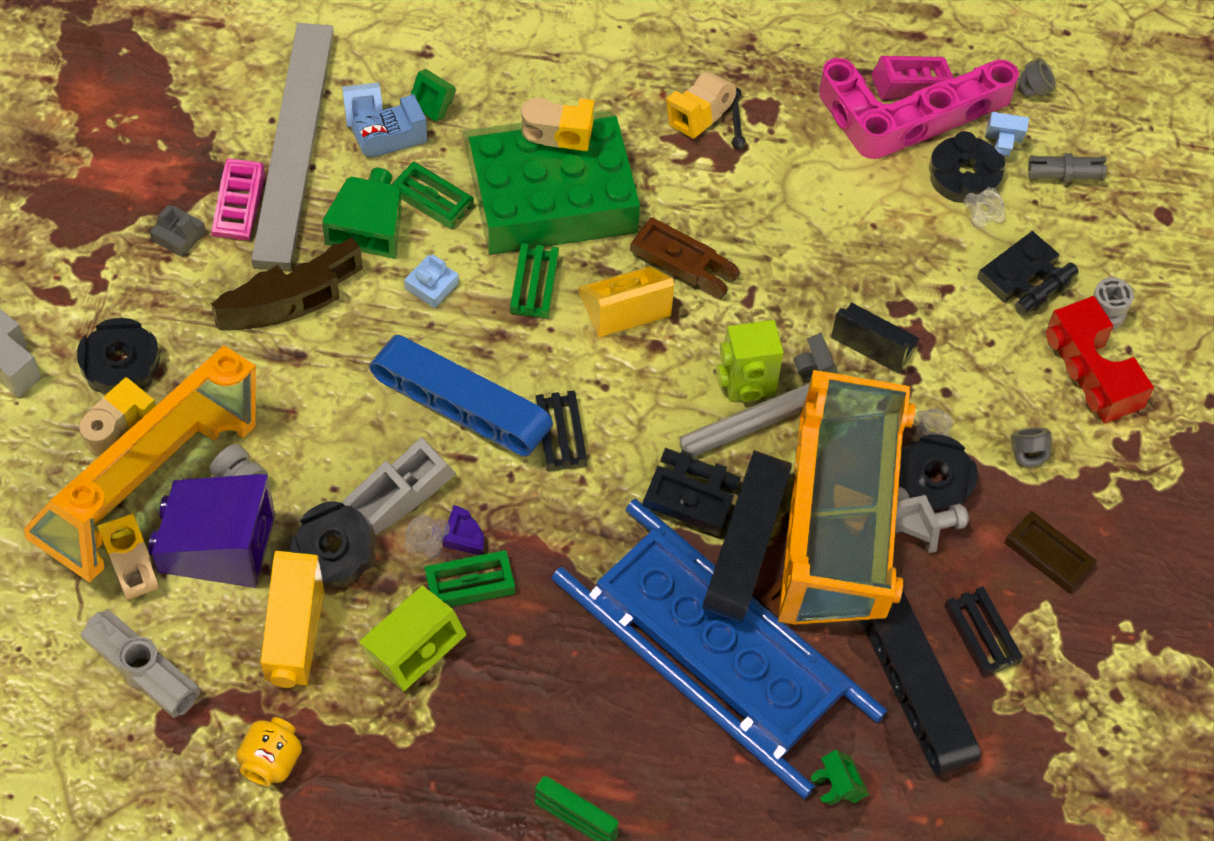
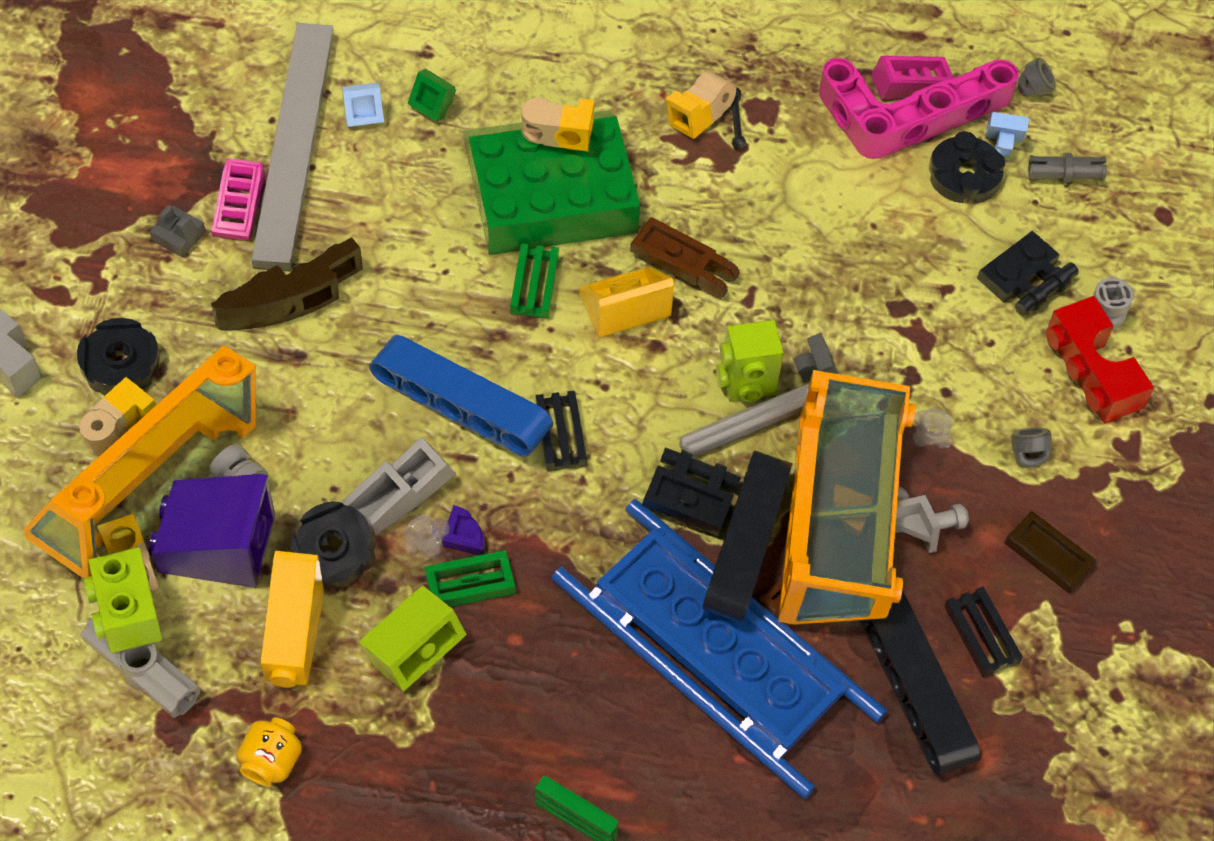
green torso [322,167,402,259] -> none
medium blue leg [351,94,427,157] -> none
green tile [392,161,474,229] -> none
light blue tile [404,254,459,308] -> none
green tile [811,750,869,805] -> none
black panel [831,302,920,374] -> none
black plate [899,434,978,513] -> none
clear plate [964,187,1006,229] -> none
none -> lime brick [84,547,163,654]

